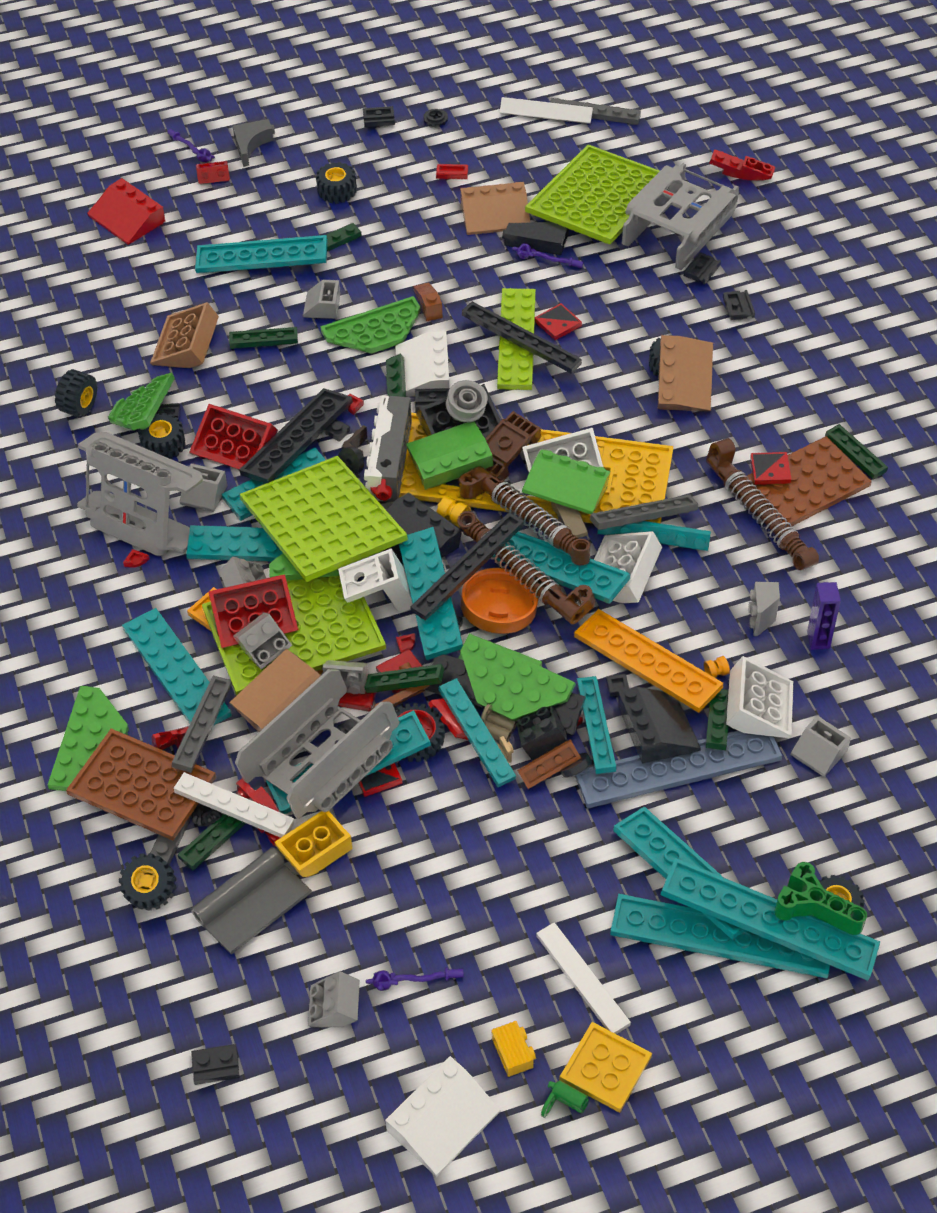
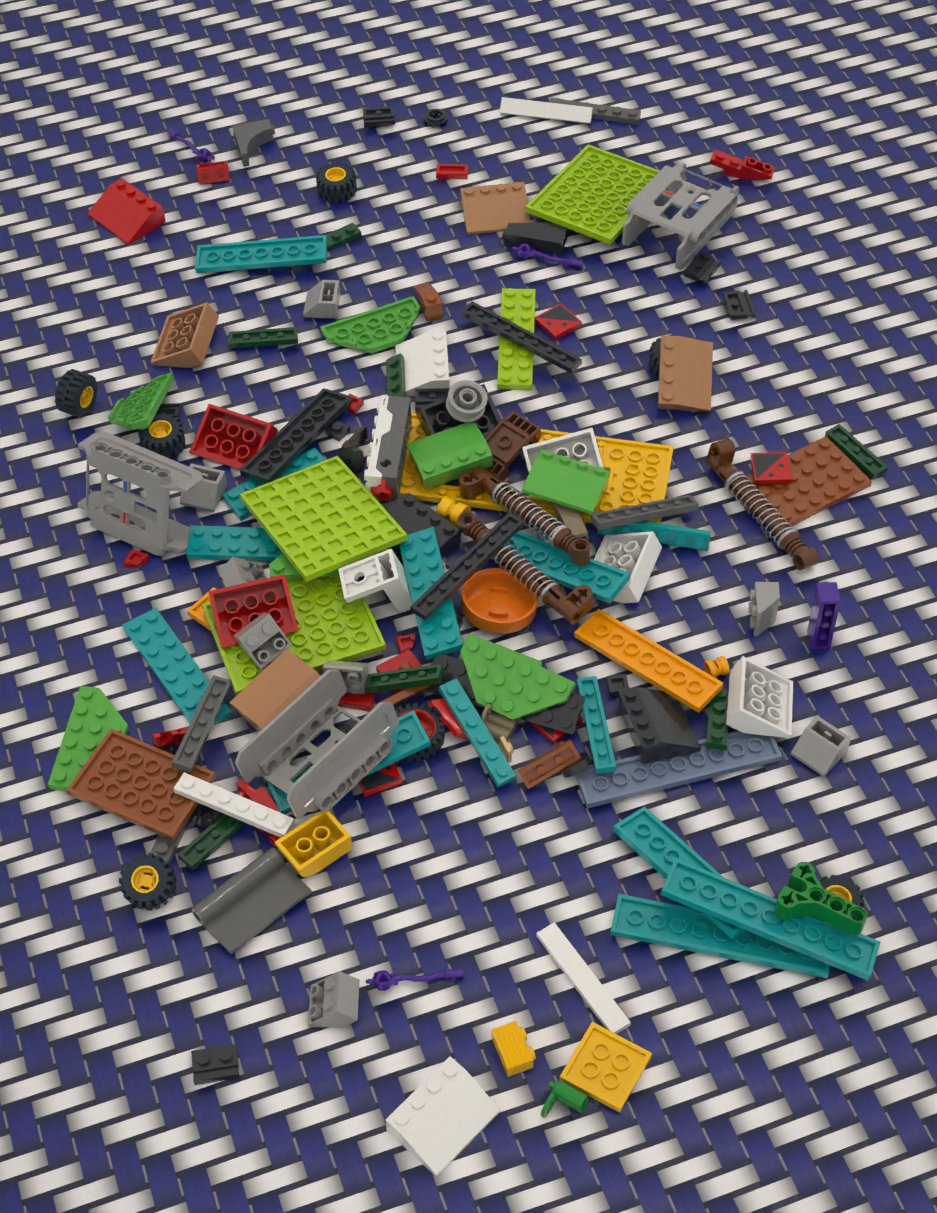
black slope [516,706,568,761] -> none

